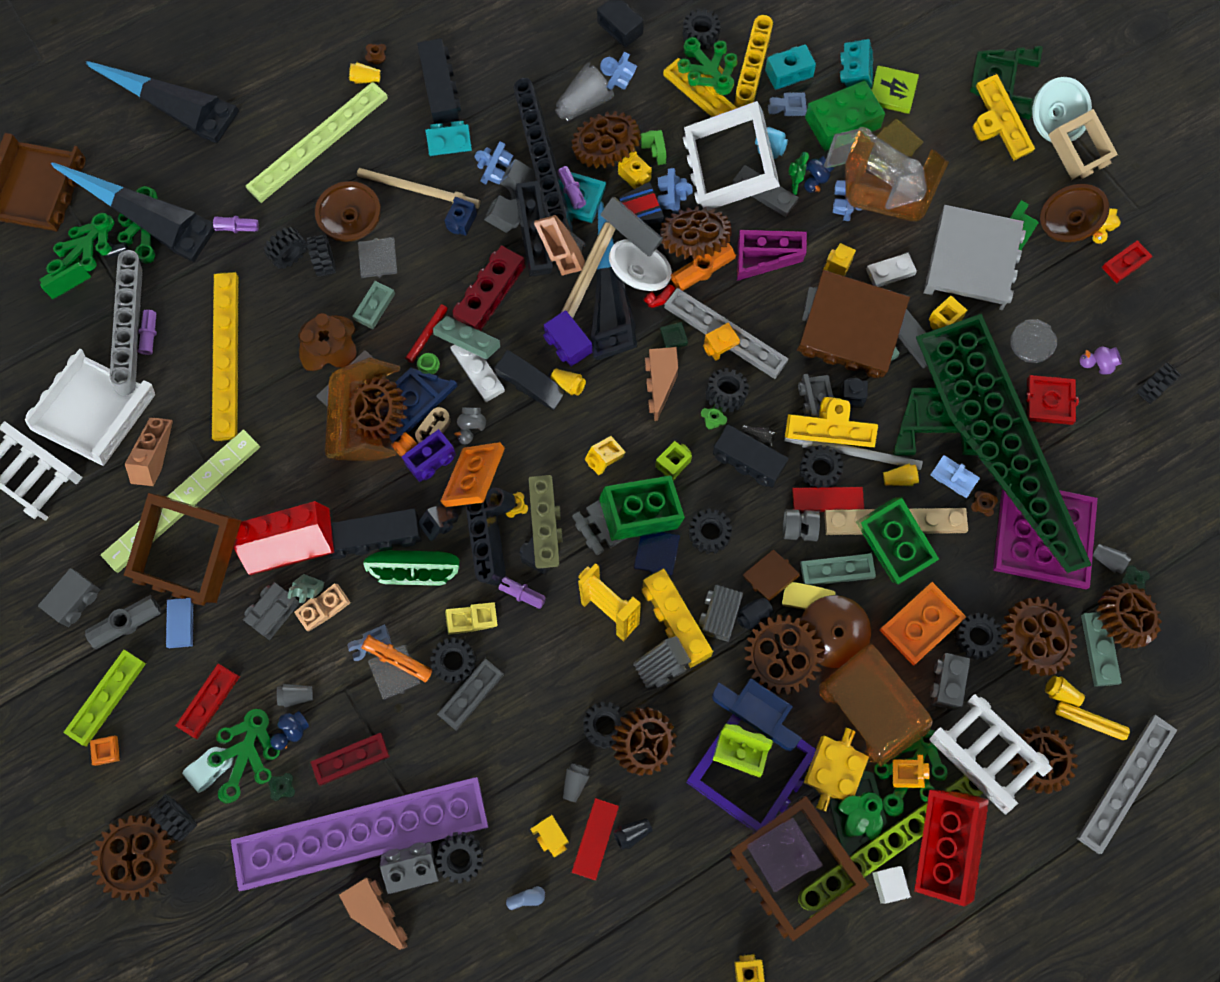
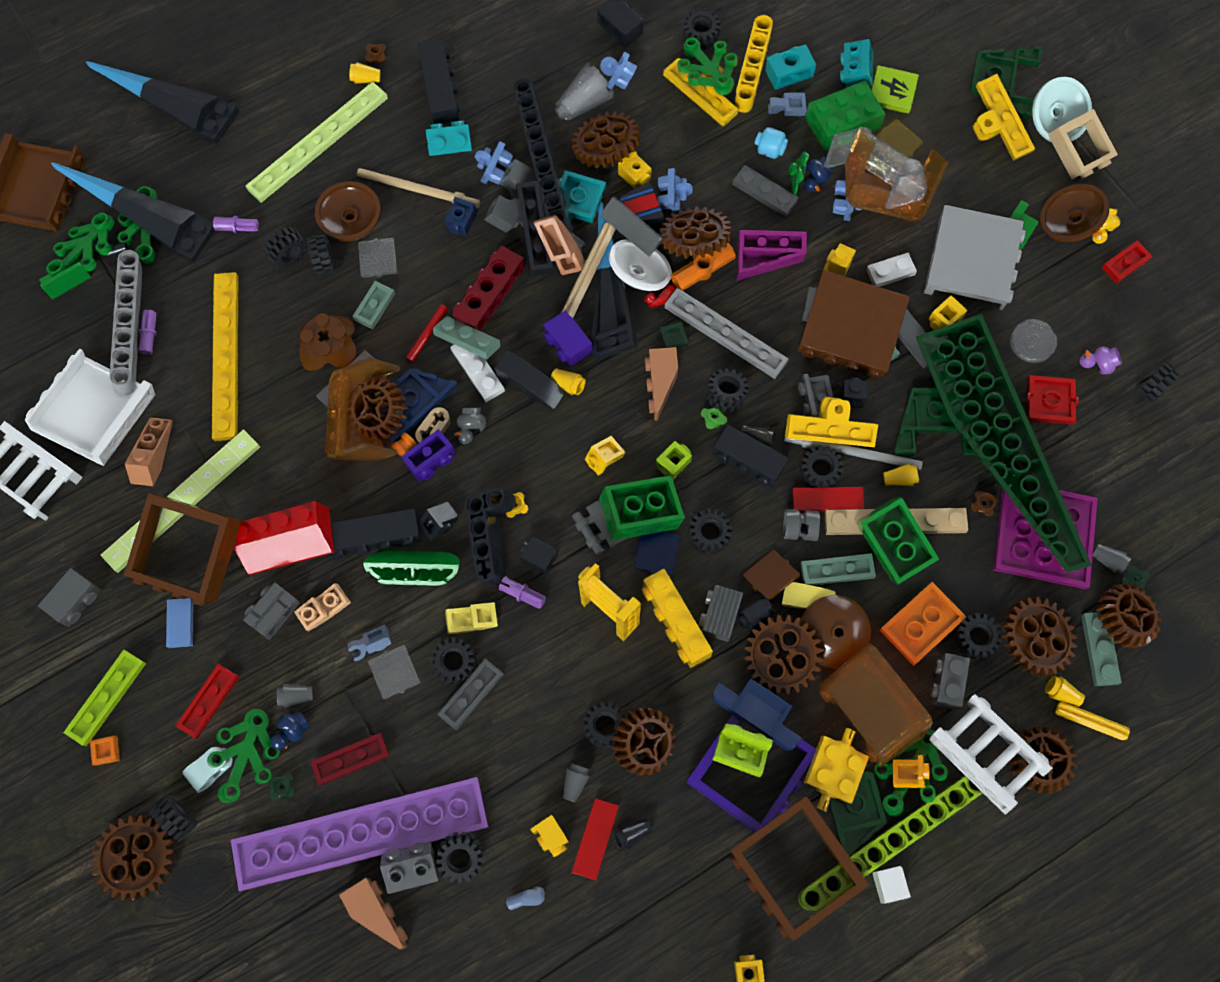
dark grey piece [85,595,162,649] -> none
sand green plate [287,574,325,603] -> none
orange pin [361,635,433,683] -> none
bright green plate [417,353,440,374] -> none
orange plate [441,442,505,507] -> none
olive bracket [529,475,563,569] -> none
medium lavender axle [557,166,586,209] -> none
dark grey brick [633,636,691,689] -> none
bright green bracket [641,130,666,165] -> none
white window [683,101,780,211] -> none
light orange bracket [703,322,740,361] -> none
clear purple bracket [747,818,823,892] -> none
green plate [838,792,883,840] -> none
red slope [914,789,989,907] -> none
light blue hips [931,455,980,498] -> none
light grey plate [1077,715,1177,854] -> none

